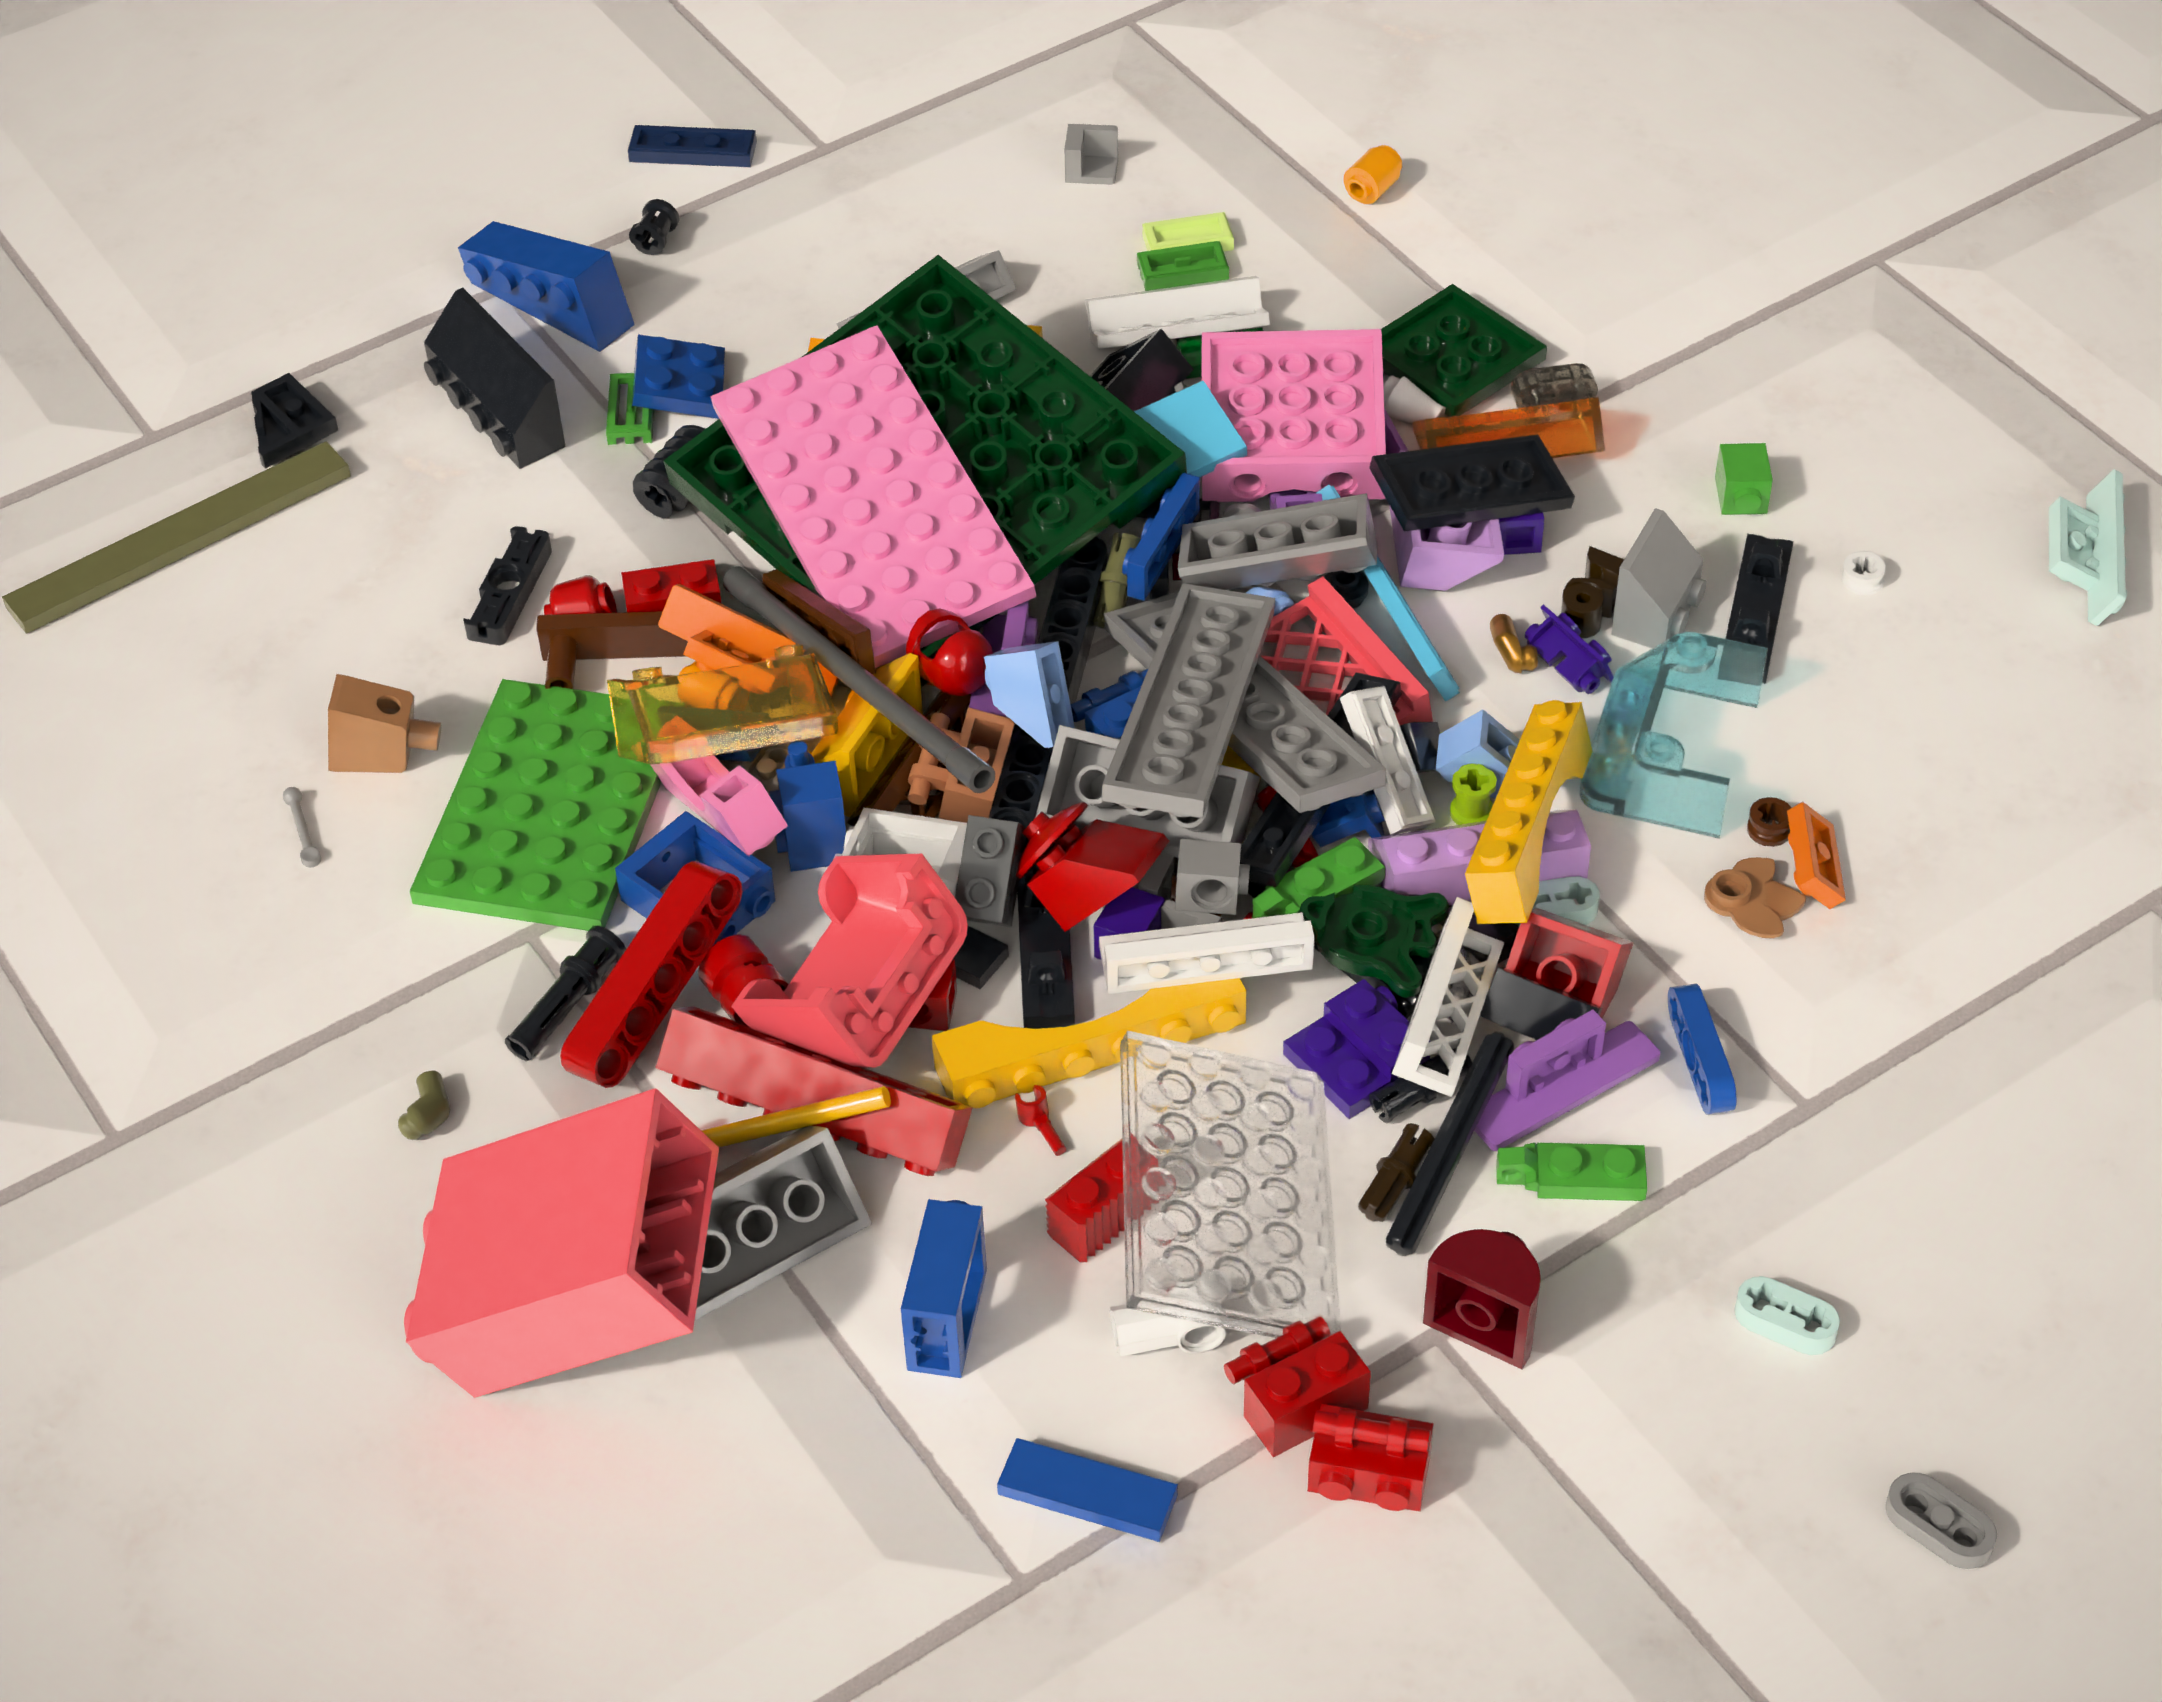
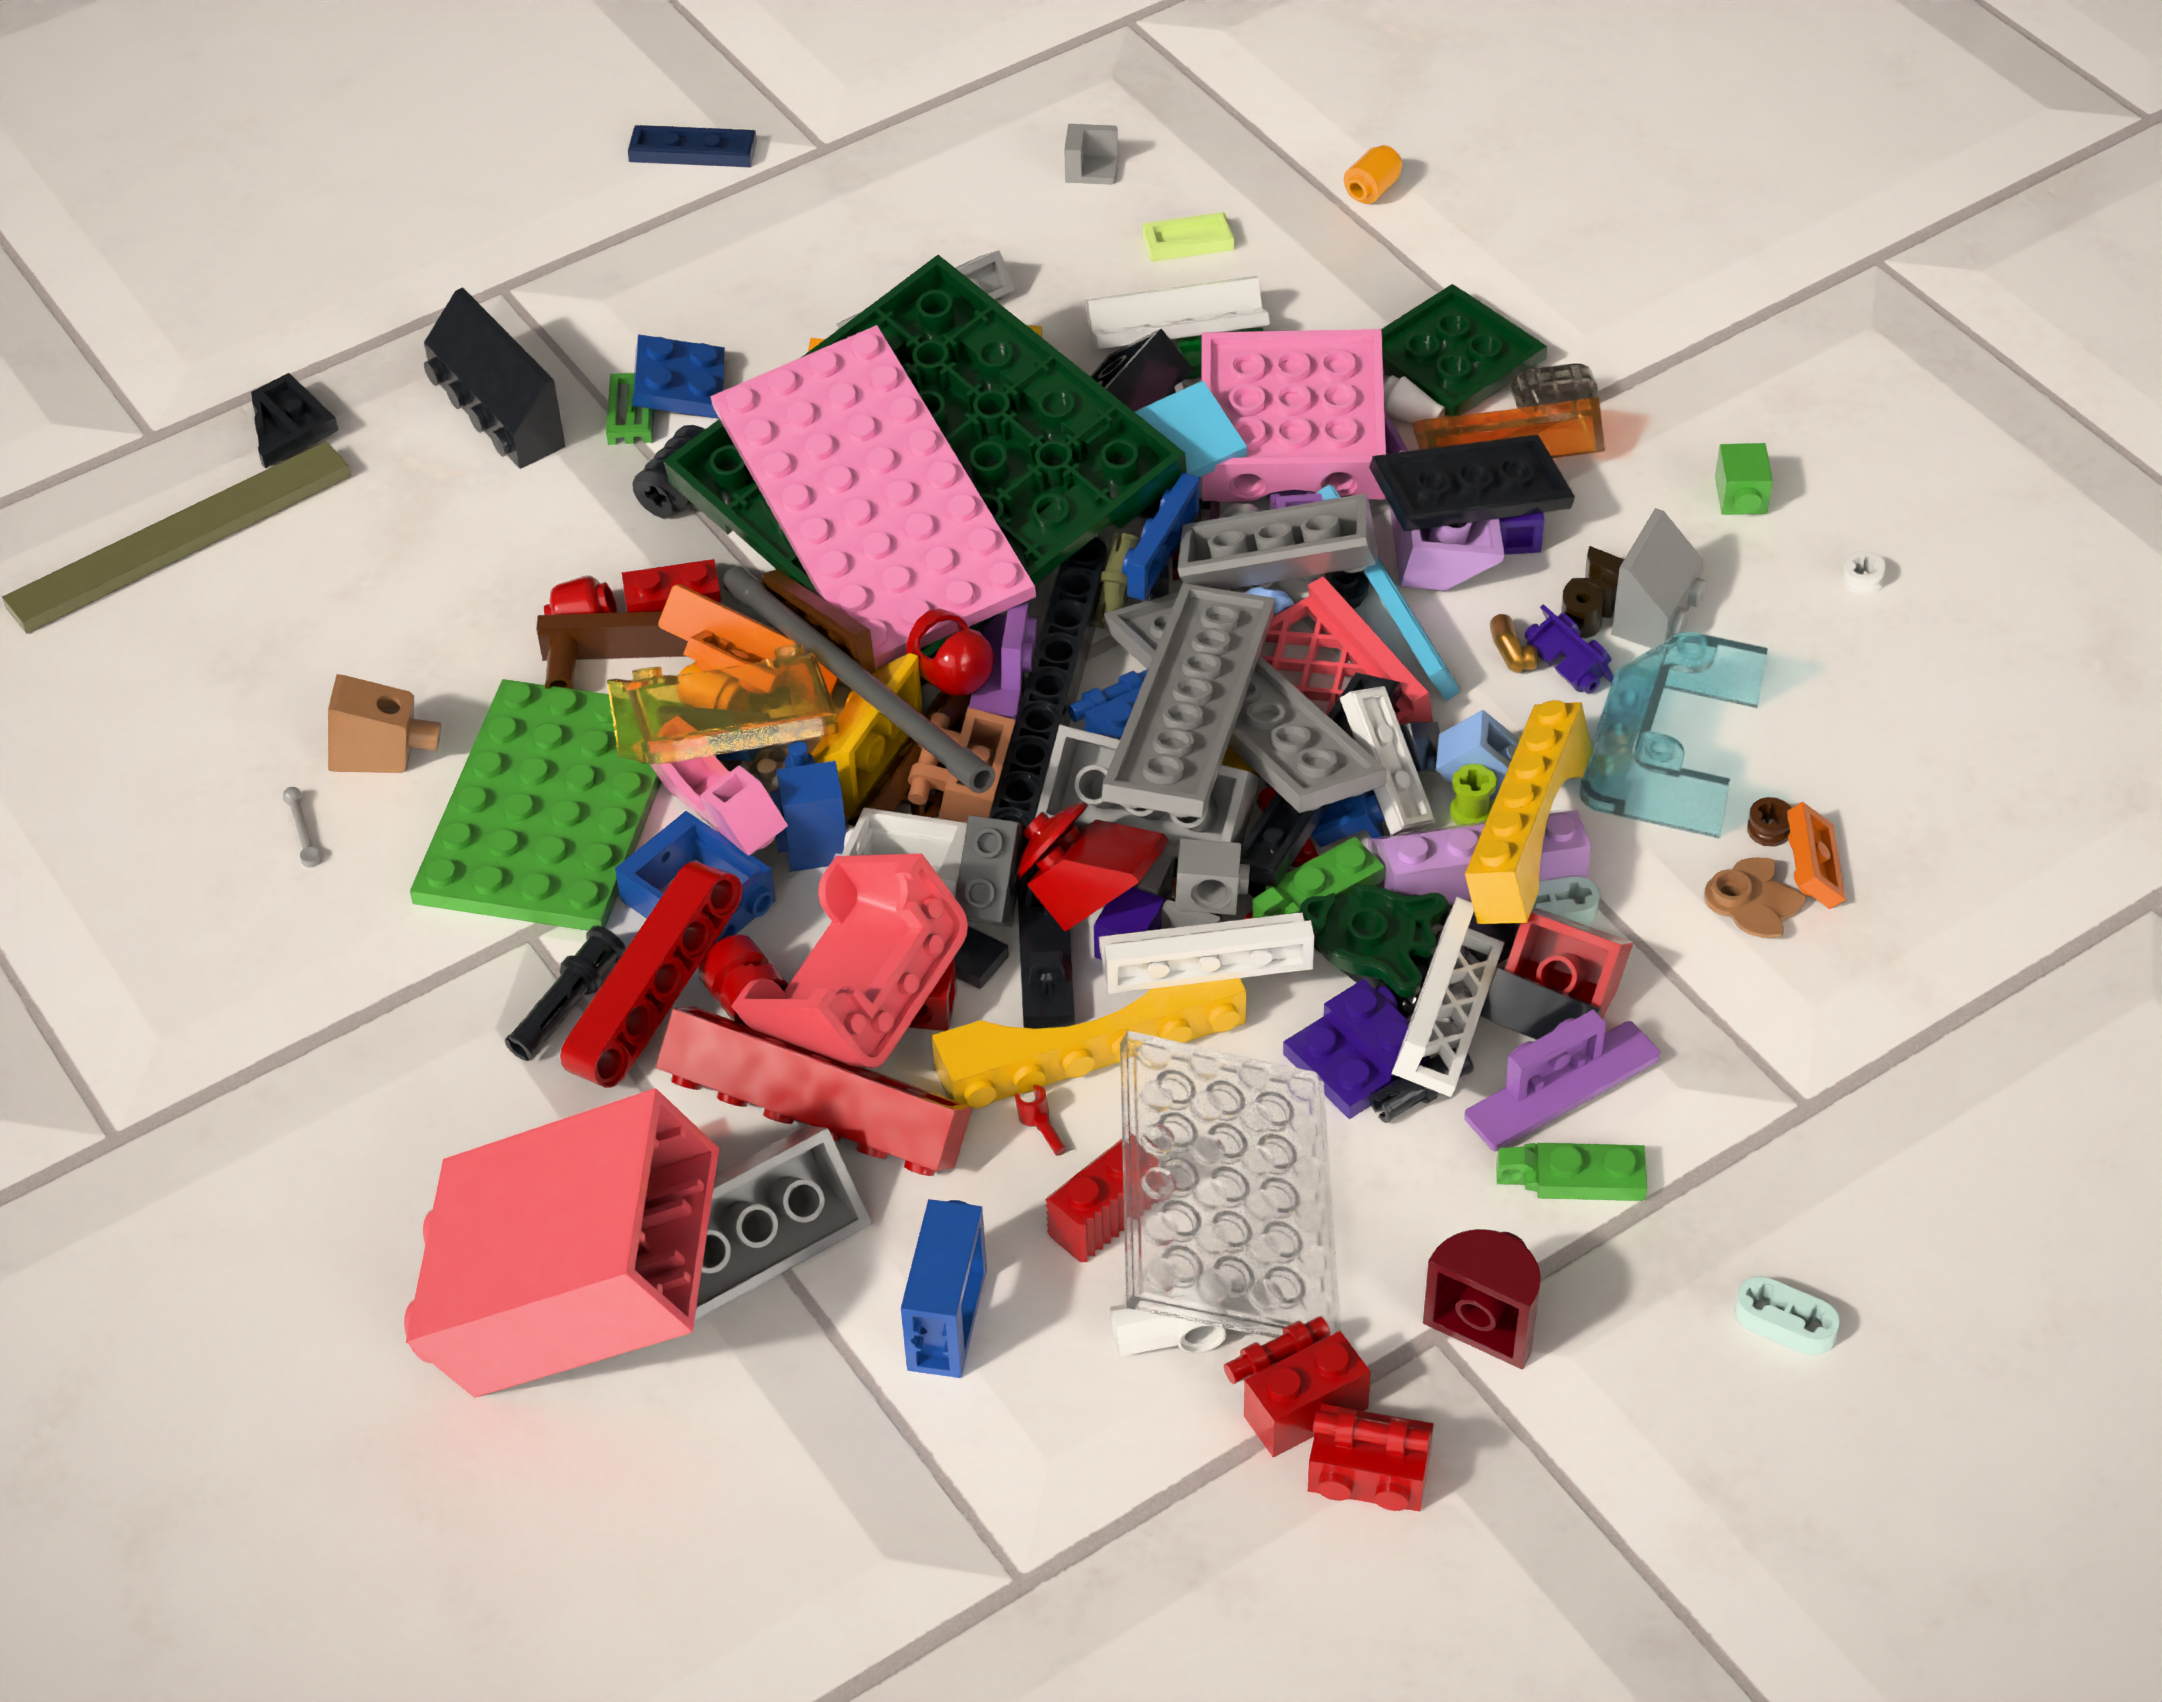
olive arm [398,1070,450,1140] -> none
blue wedge [458,221,635,352] -> none
black piece [463,526,552,646] -> none
black bush [629,199,679,255] -> none
yellow bar [701,1086,891,1148] -> none
light blue slope [984,641,1075,748] -> none
blue tile [997,1438,1178,1542] -> none
bright green tile [1137,241,1229,291] -> none
dark brown axle [1358,1123,1435,1222] -> none
black axle [1386,1031,1514,1257] -> none
blue beam [1668,983,1737,1115] -> none
black hinge [1718,533,1794,684] -> none
light grey plate [1886,1473,1997,1569] -> none
light aqua bracket [2049,469,2127,626] -> none

